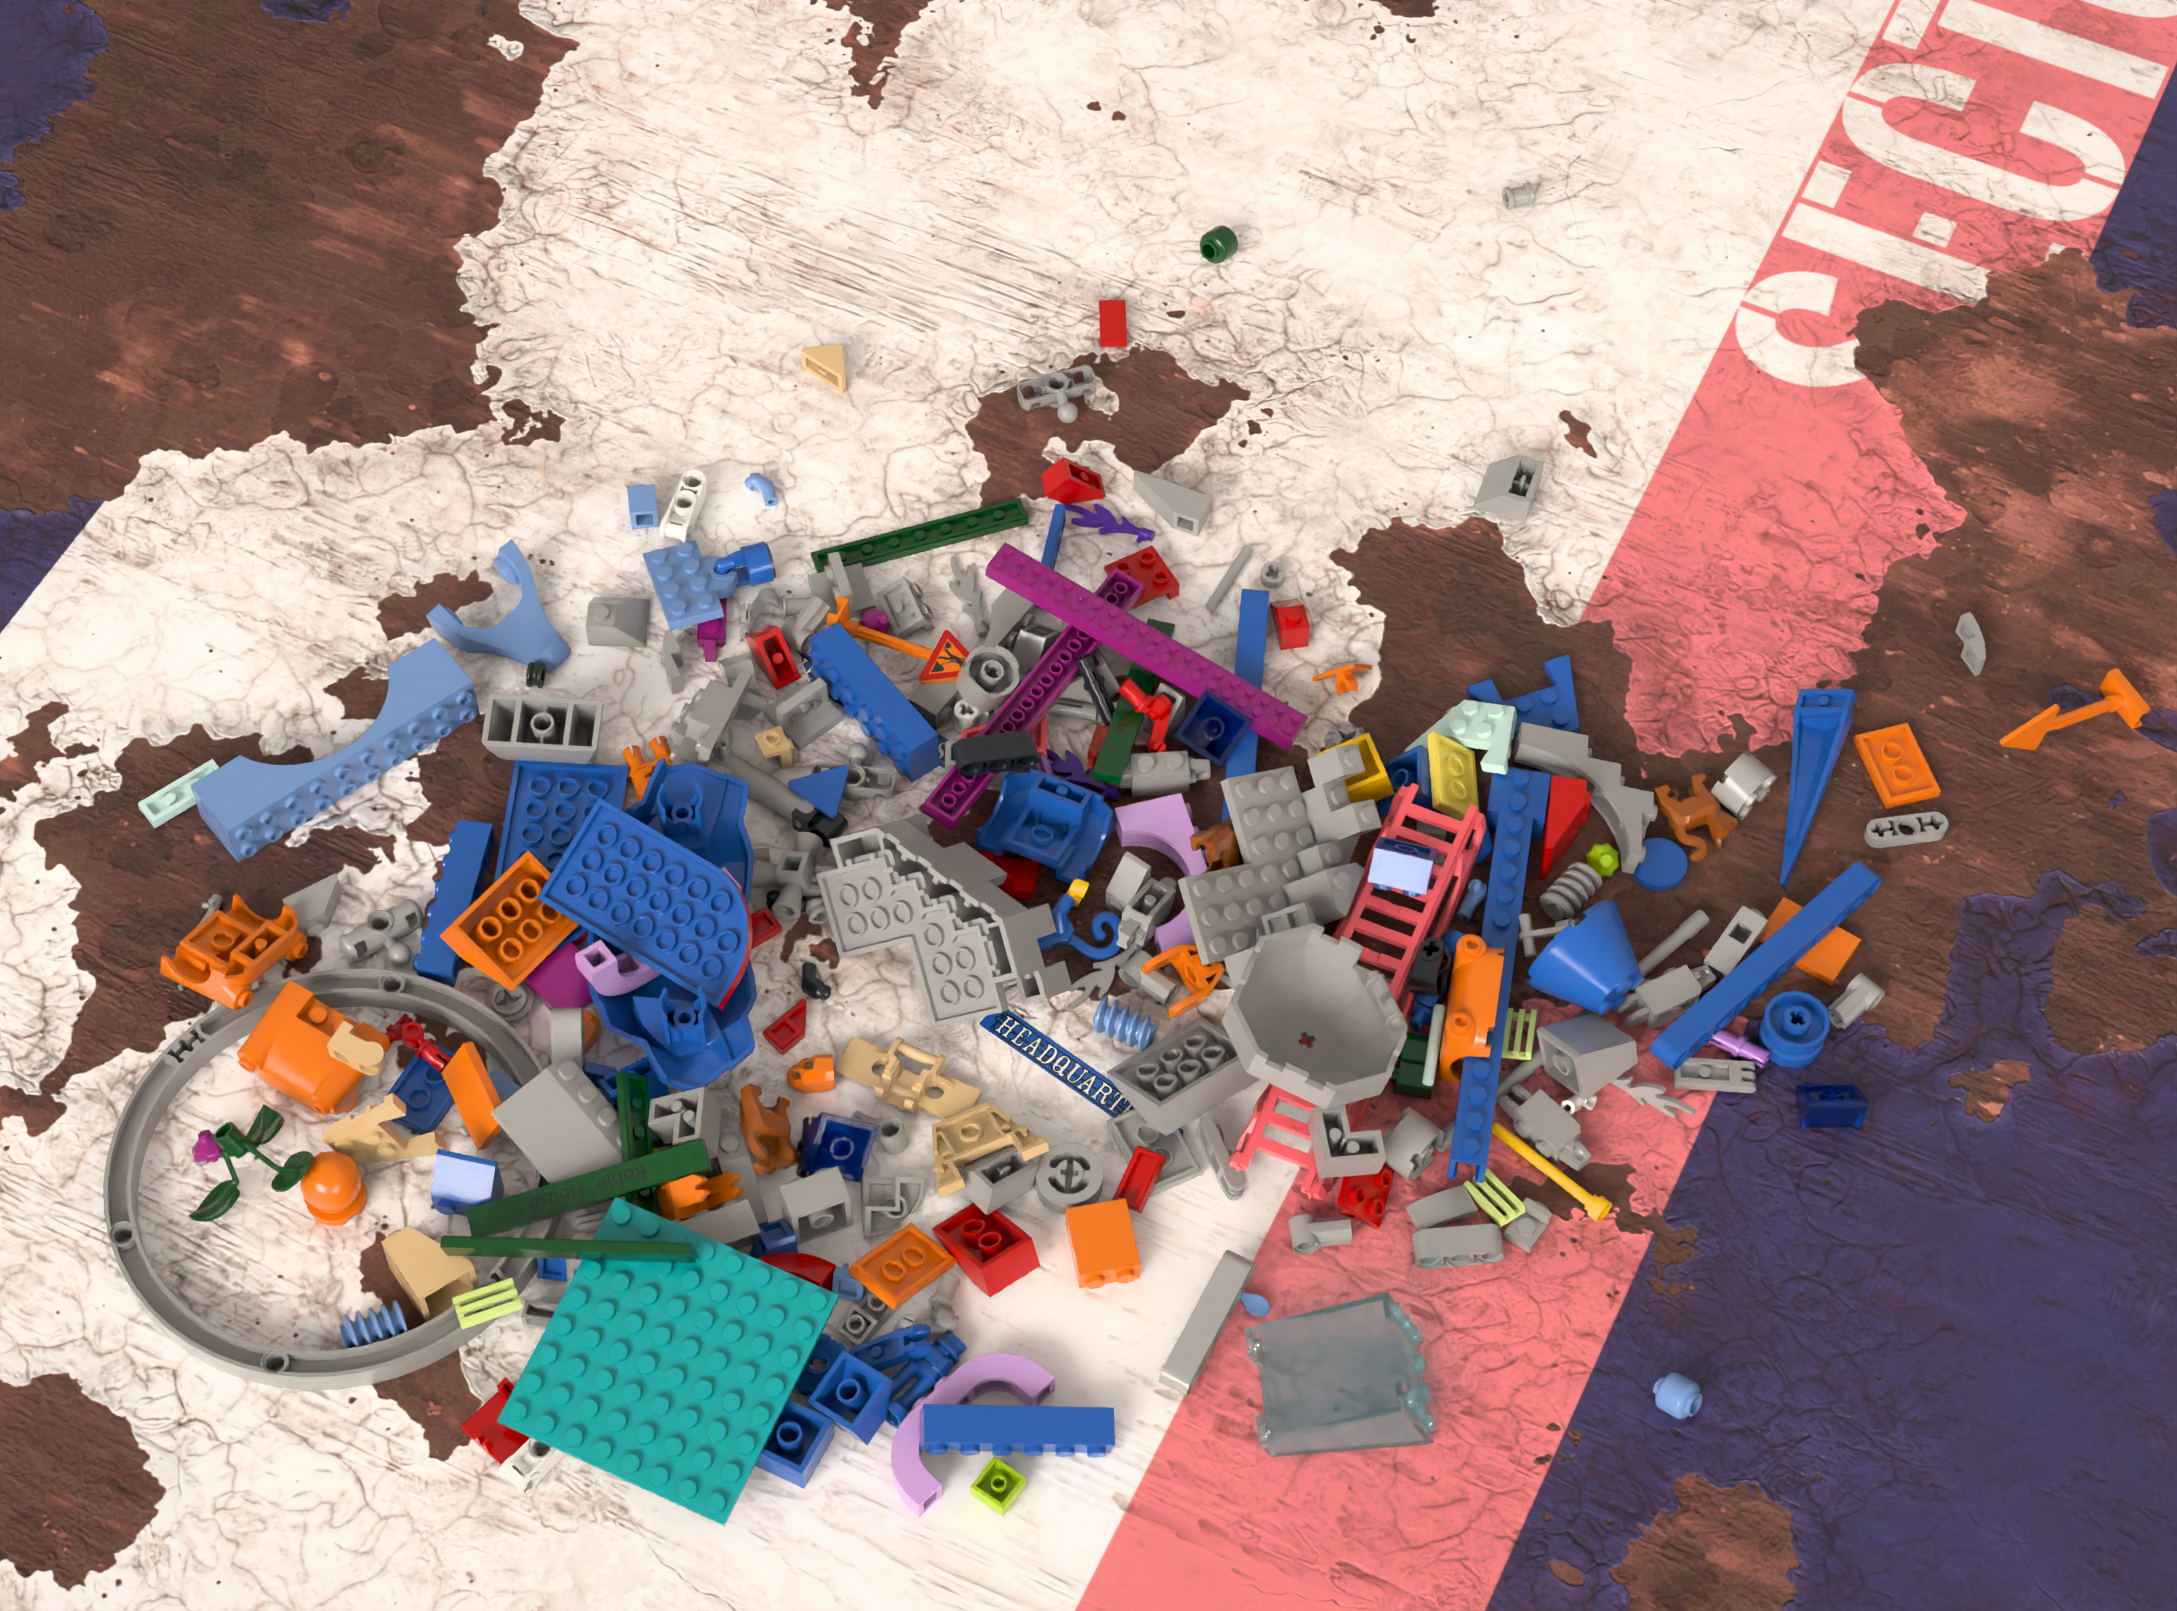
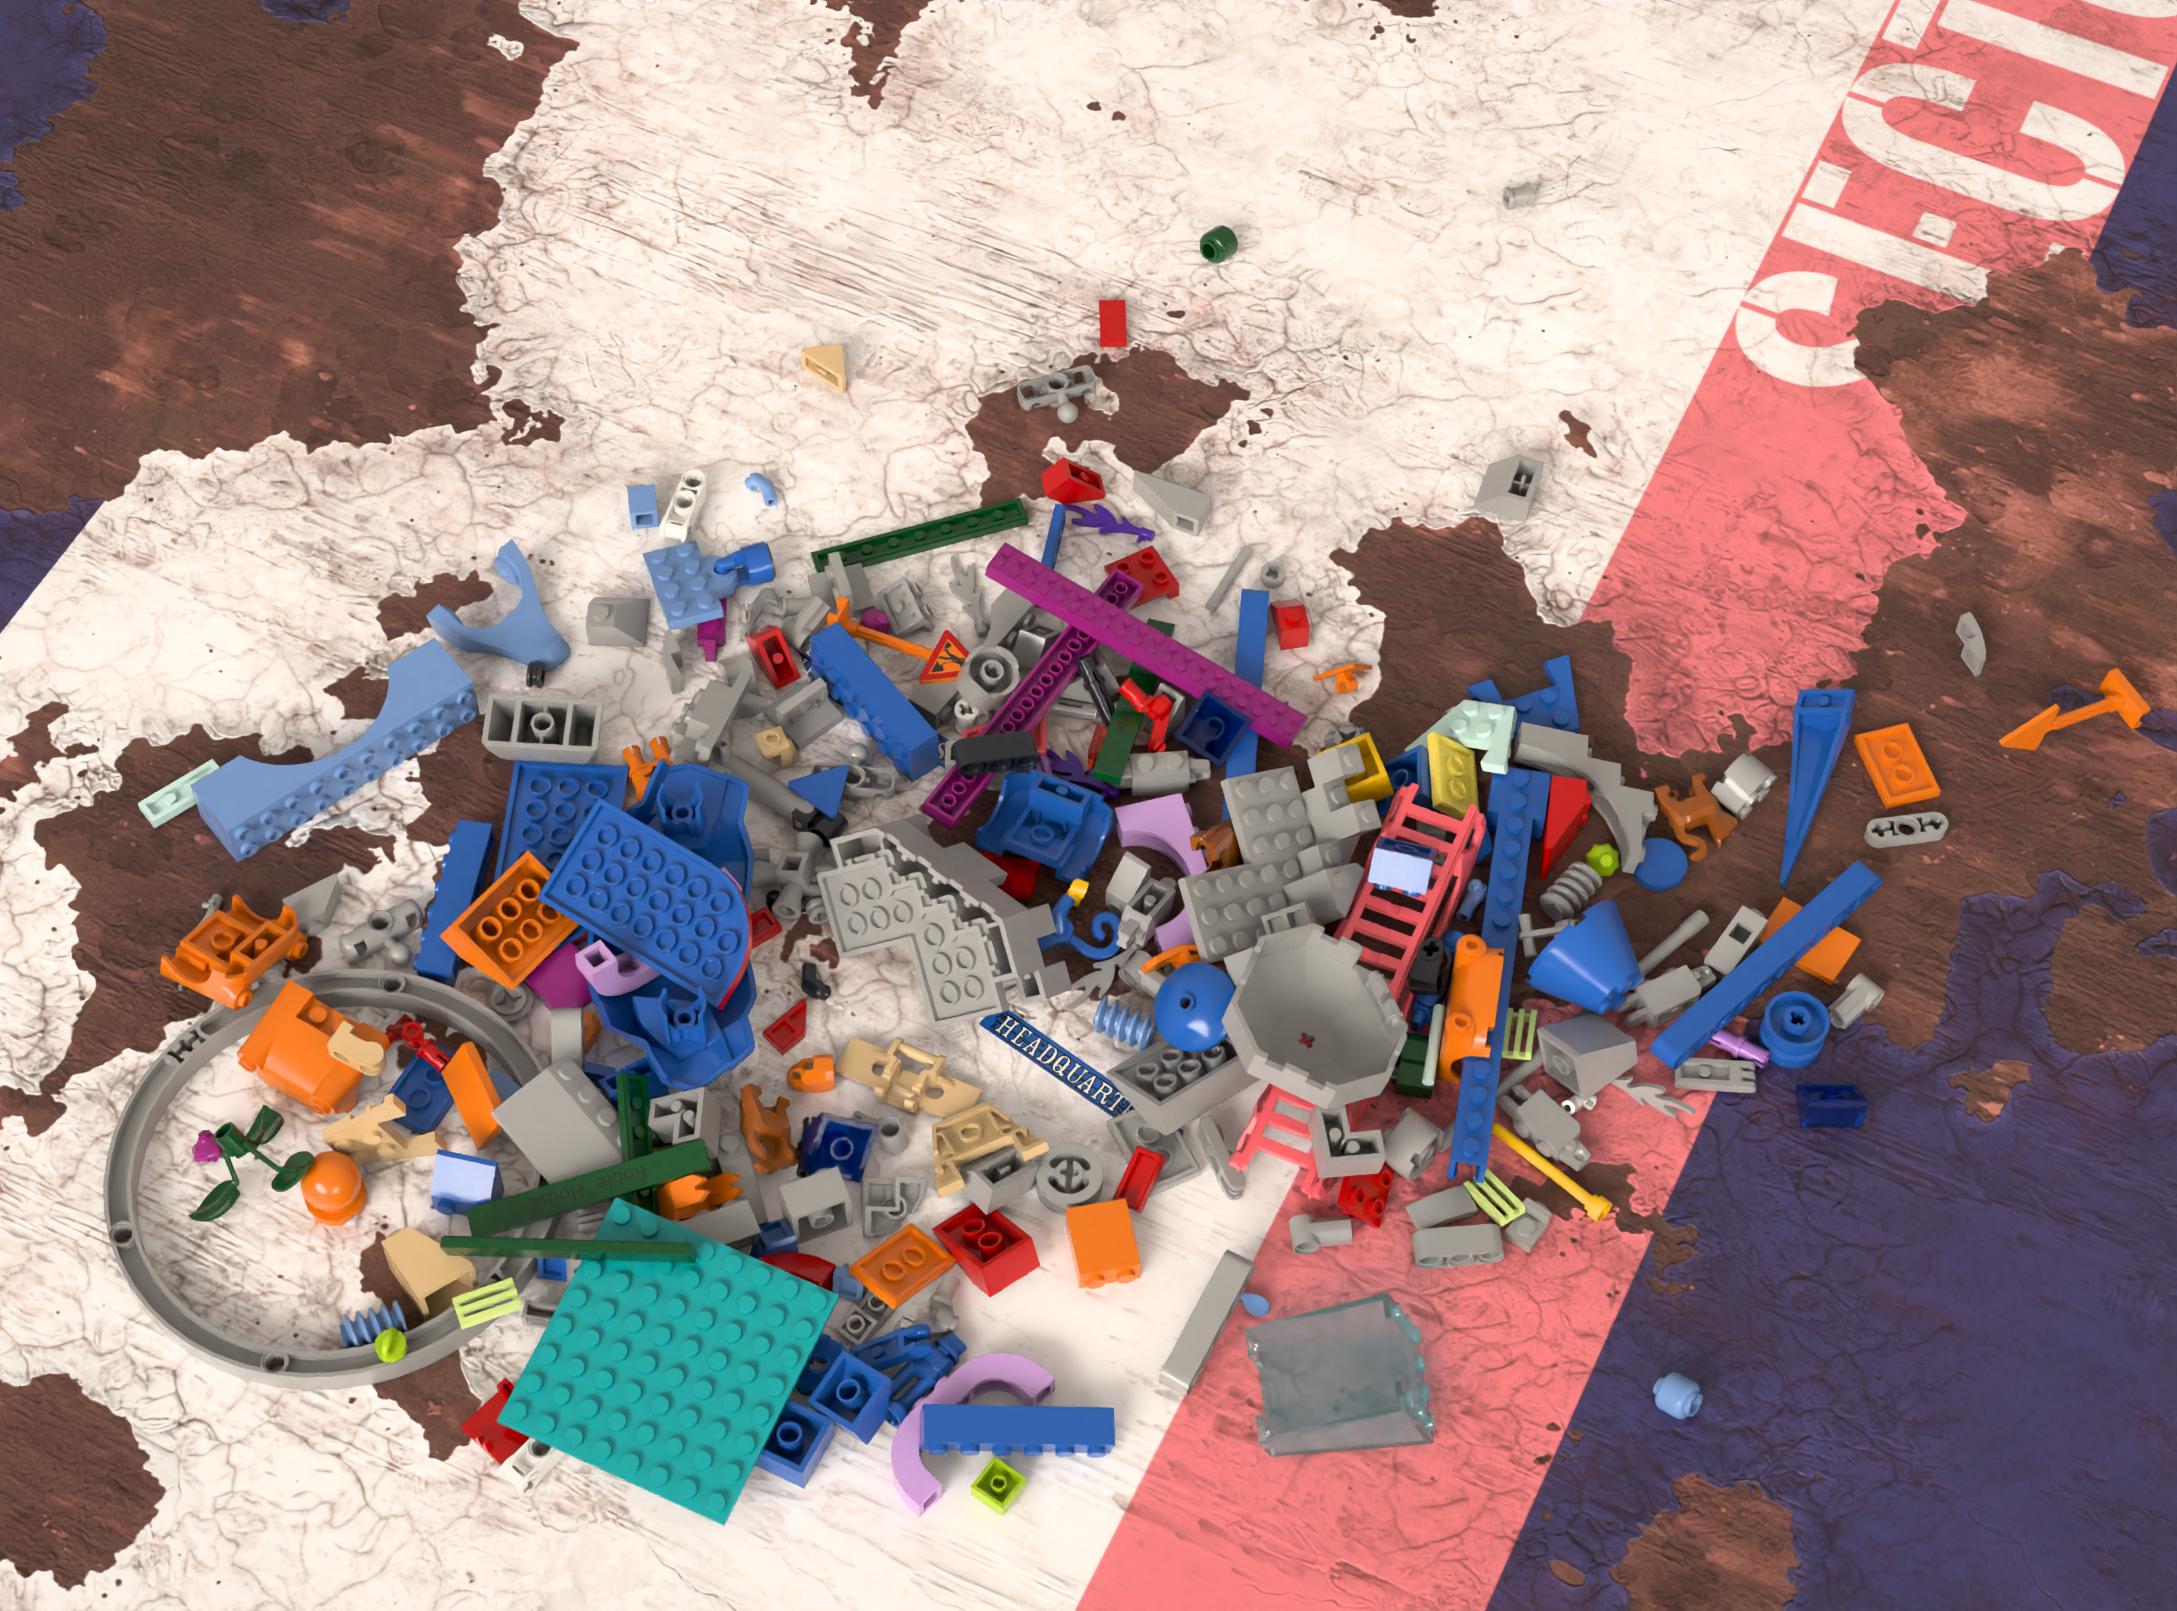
none -> lime tile [374,1327,408,1363]
none -> blue dish [1154,962,1236,1052]

